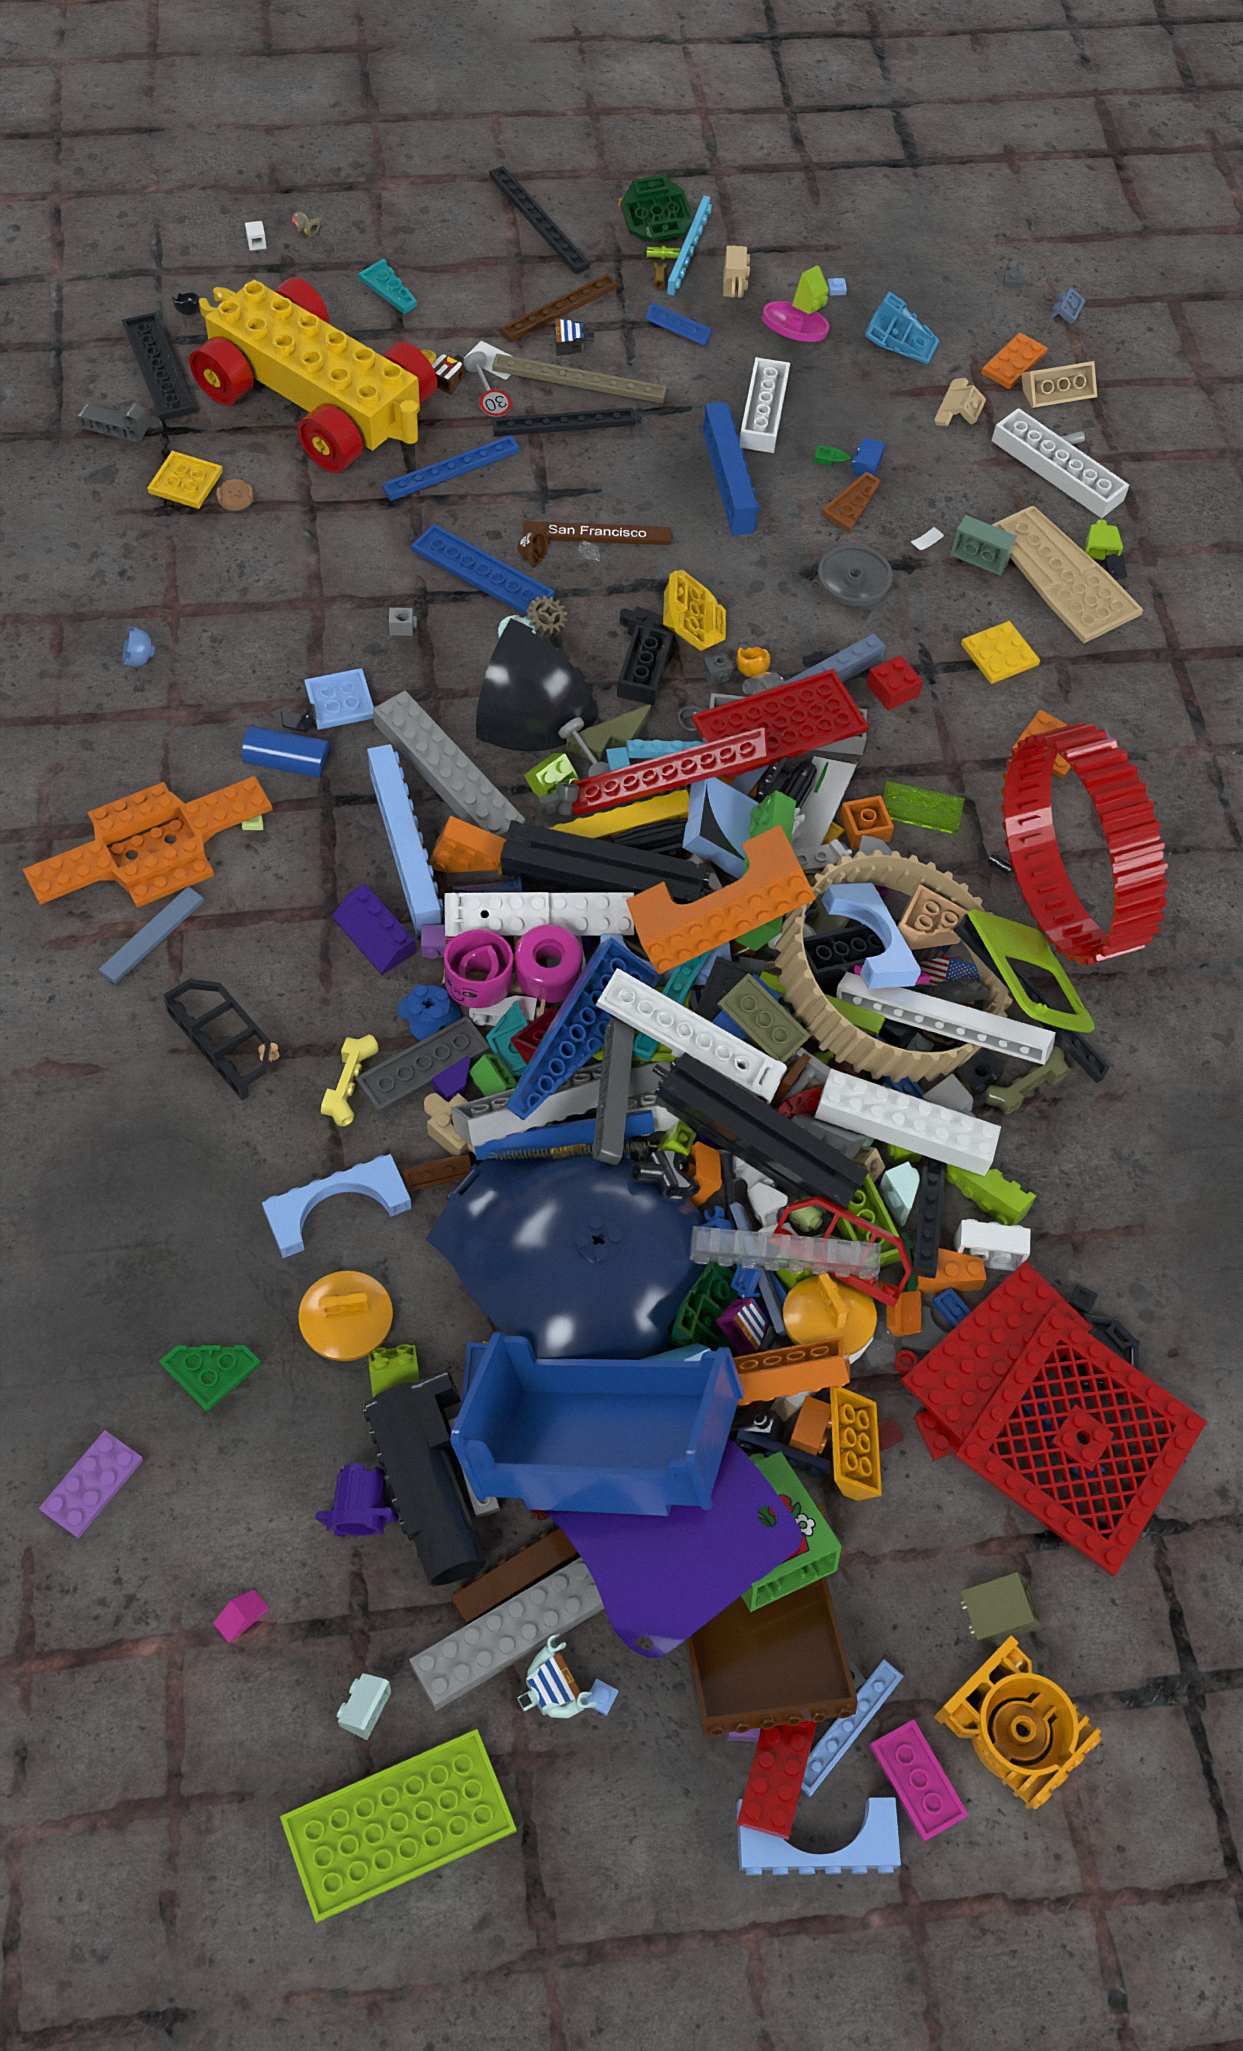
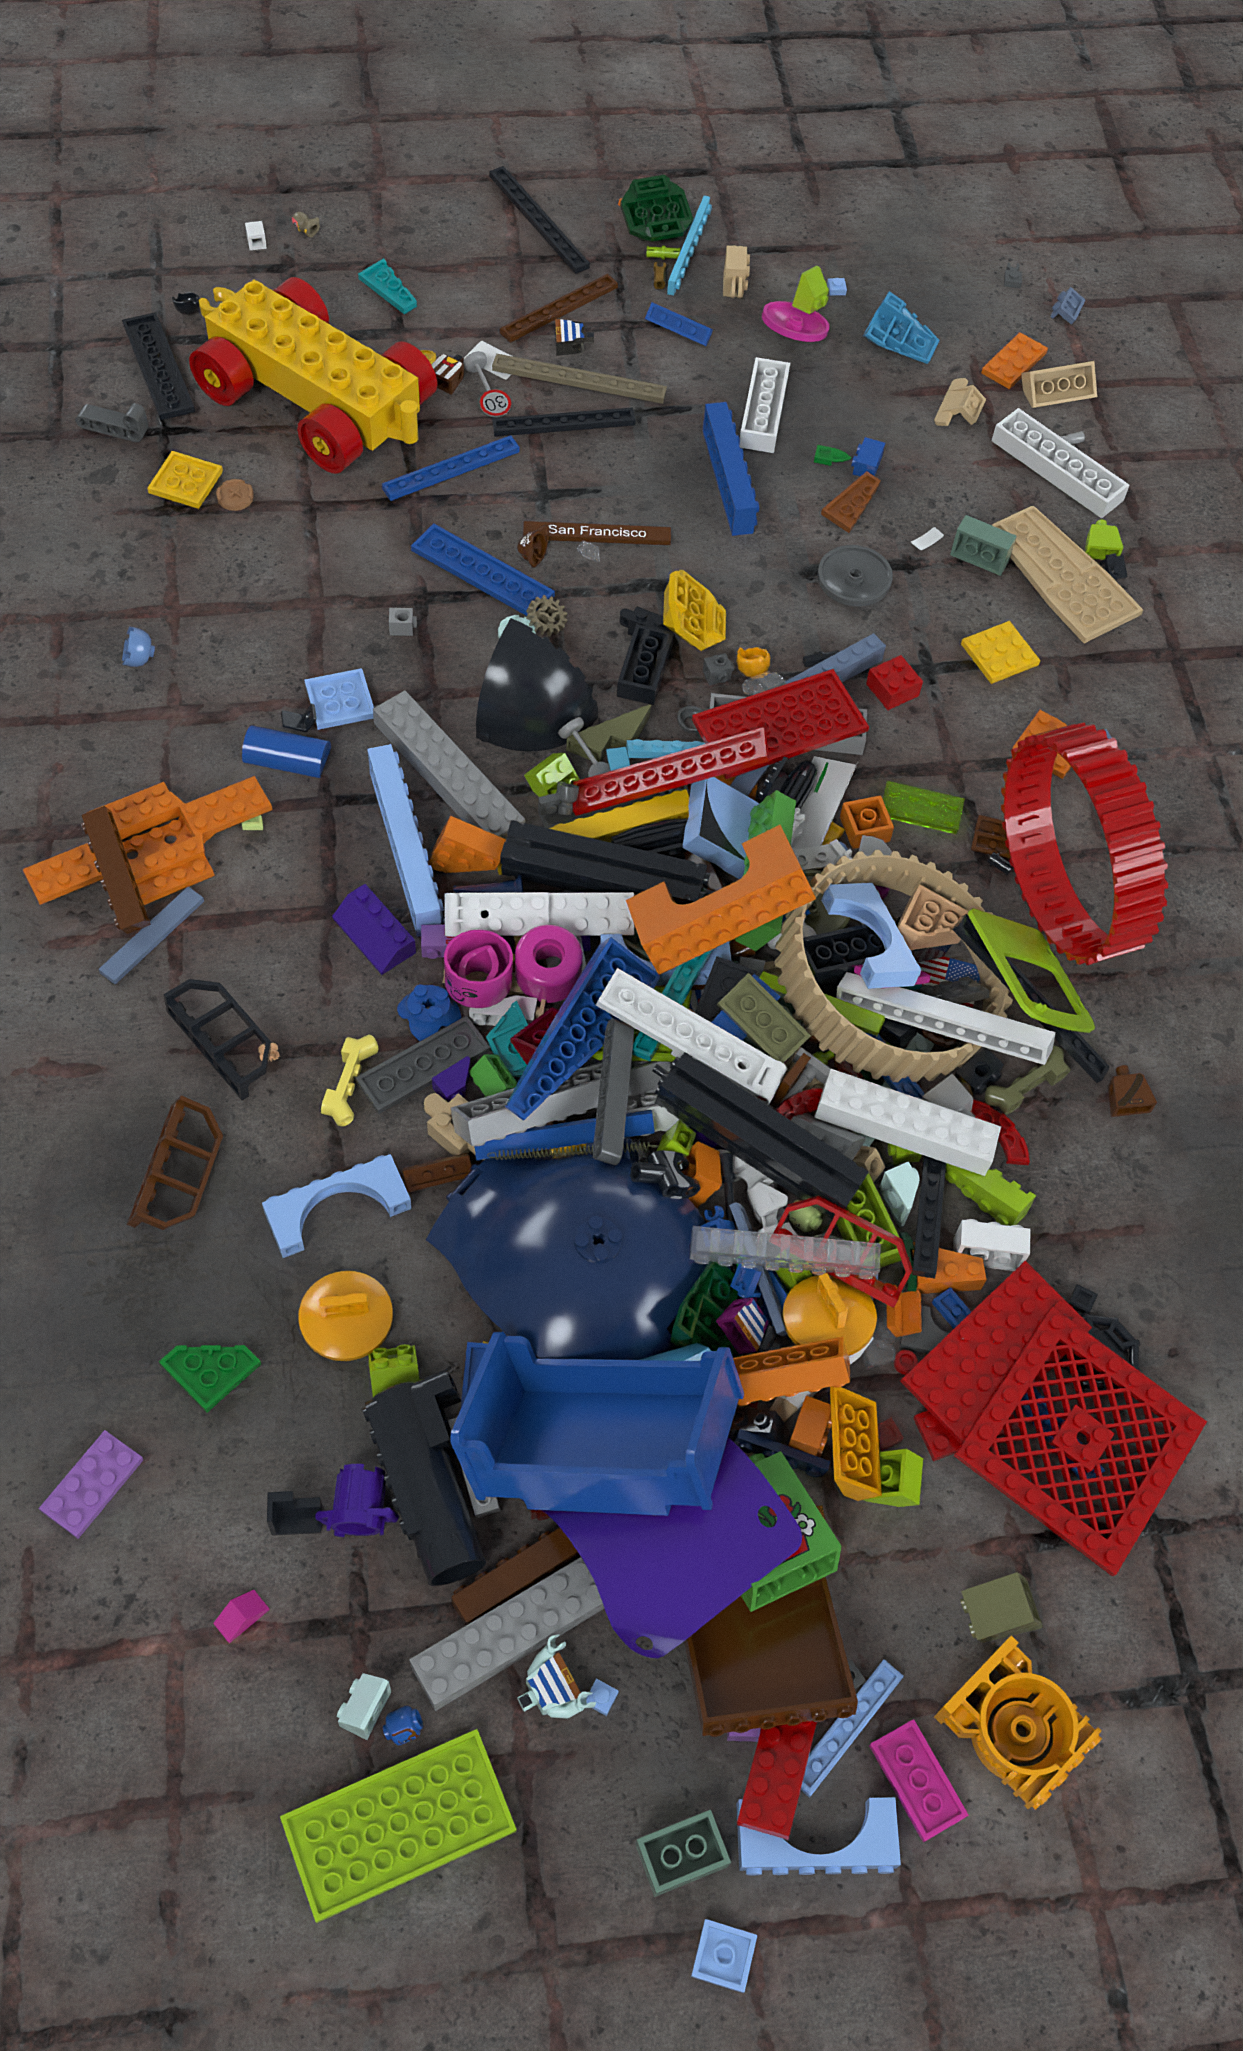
none -> reddish brown brick [81,806,151,934]
none -> reddish brown plate [127,1096,223,1230]
none -> black panel [267,1491,322,1536]
none -> blue head [383,1705,423,1746]
none -> sand green brick [635,1810,731,1897]
none -> light blue plate [691,1919,757,1993]
none -> lime slope [864,1449,923,1507]
none -> red tile [970,1100,1030,1166]
none -> reddish brown slope [971,815,1011,859]
none -> reddish brown torso [1108,1065,1157,1117]

